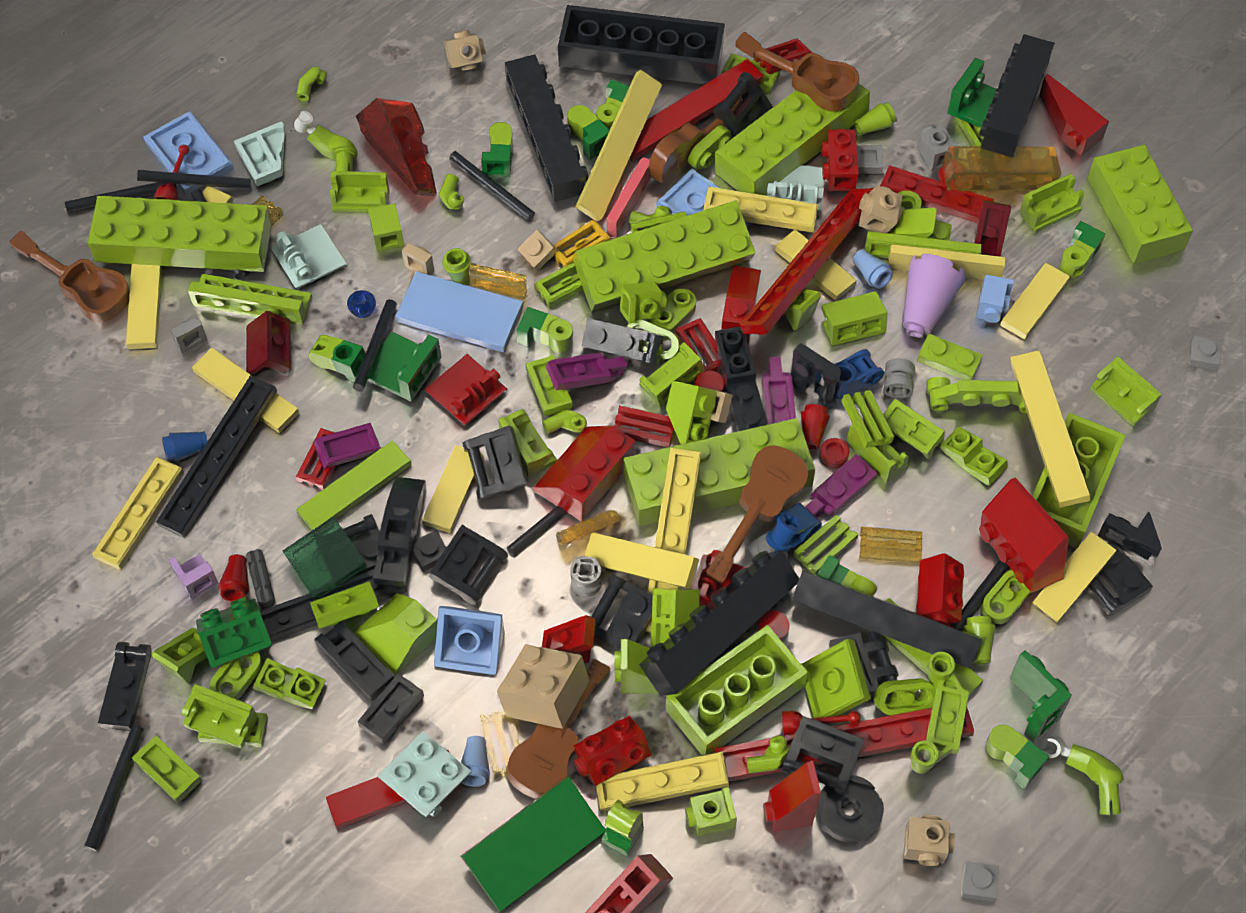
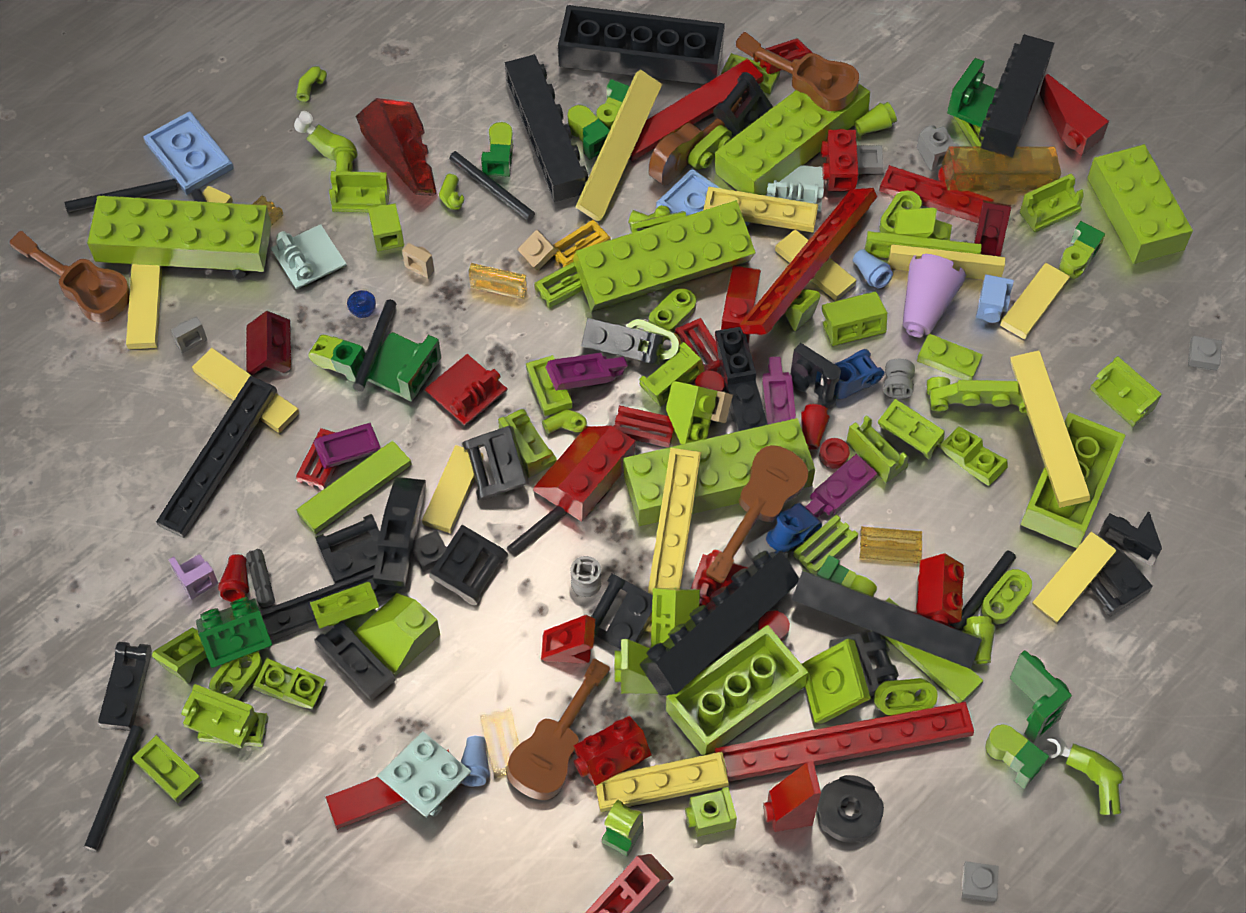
light yellow tile [92,457,184,570] -> none
black bar [137,170,251,190] -> none
red hinge [154,144,190,200] -> none
blue cone [162,431,208,462] -> none
lime fence [188,274,312,326] -> none
light aqua wing [234,121,285,186] -> none
clear green tile [282,516,368,601] -> none
black plate [357,673,424,744] -> none
light blue tile [395,271,523,352] -> none
light blue slope [434,606,505,675] -> none
lime cone [442,248,471,285] -> none
tan brick [443,30,486,70] -> none
green tile [460,776,606,912] -> none
tan brick [497,644,590,729] -> none
leg [516,306,573,353] -> none
clear yellow tile [555,510,620,544] -> none
light yellow tile [584,533,699,589] -> none
coral tile [607,157,651,238] -> none
lime brick [620,282,667,324] -> none
lime arm [746,735,789,774] -> none
black plate [781,716,864,795] -> none
red hinge [782,710,861,735] -> none
lime tile [841,390,894,448] -> none
tan brick [859,185,903,233] -> none
tan brick [904,815,955,866] -> none
lime plate [910,652,969,774] -> none
red slope [979,477,1069,593] -> none

